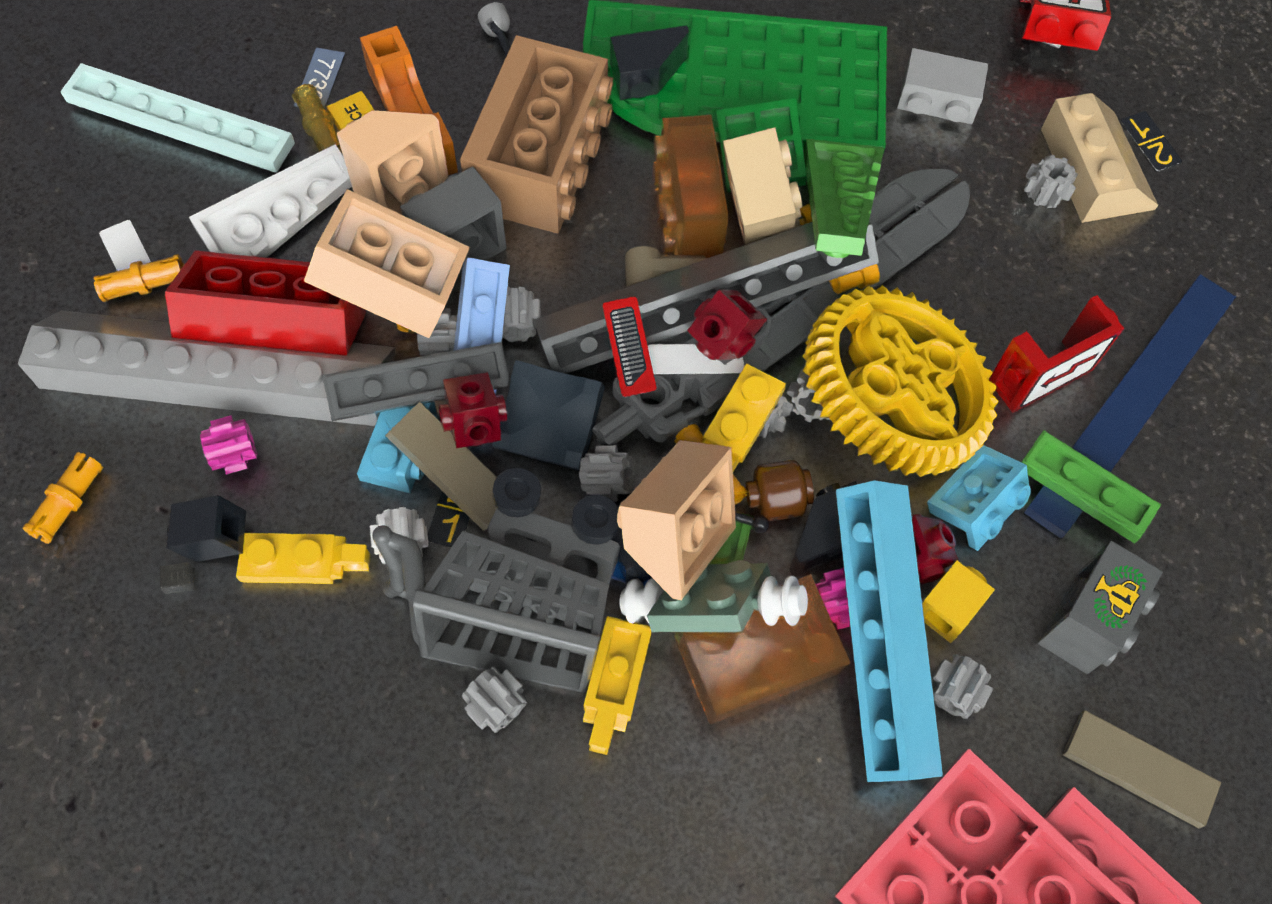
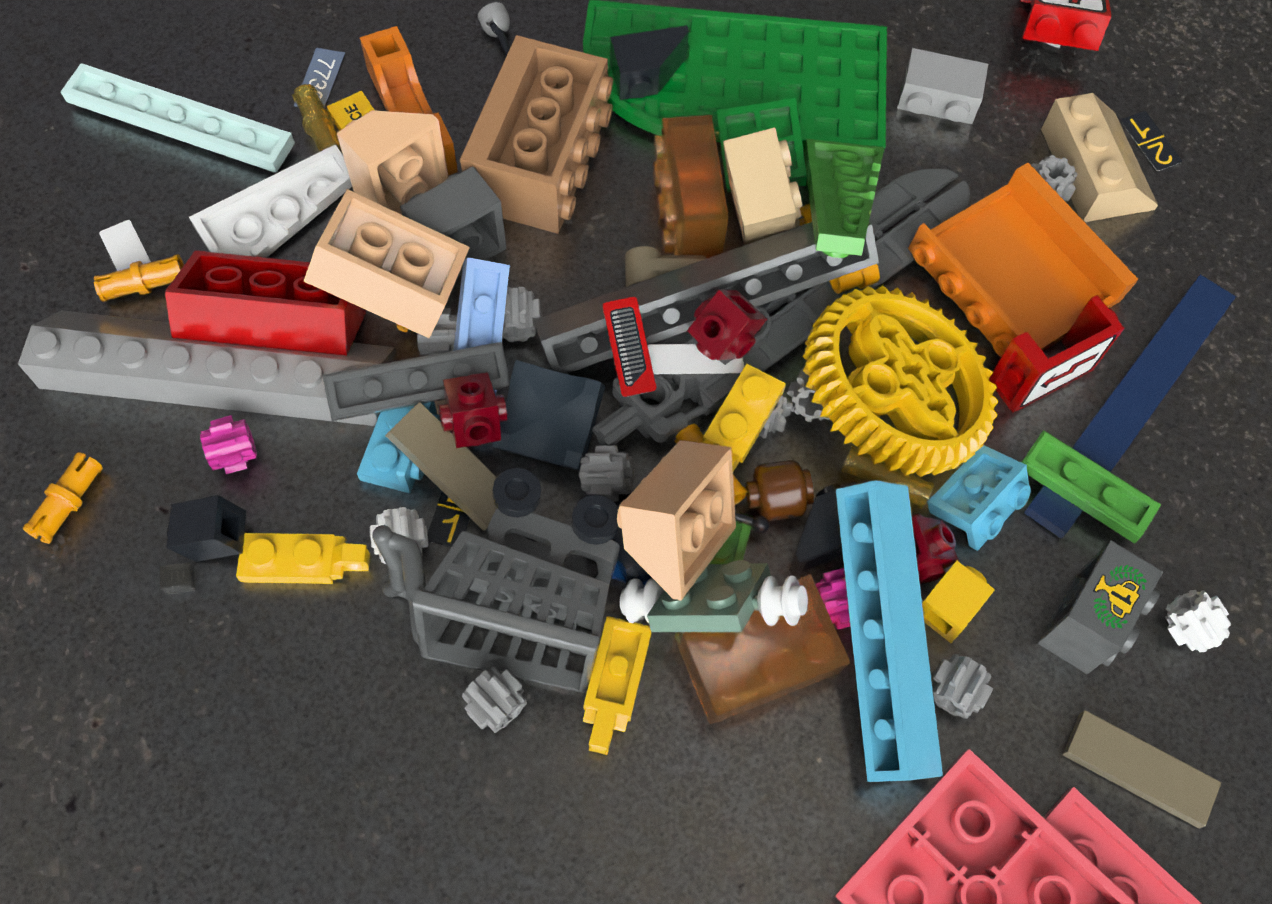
none -> clear yellow pin [840,446,934,509]
none -> orange panel [908,163,1139,357]
none -> white gear [1165,589,1231,652]

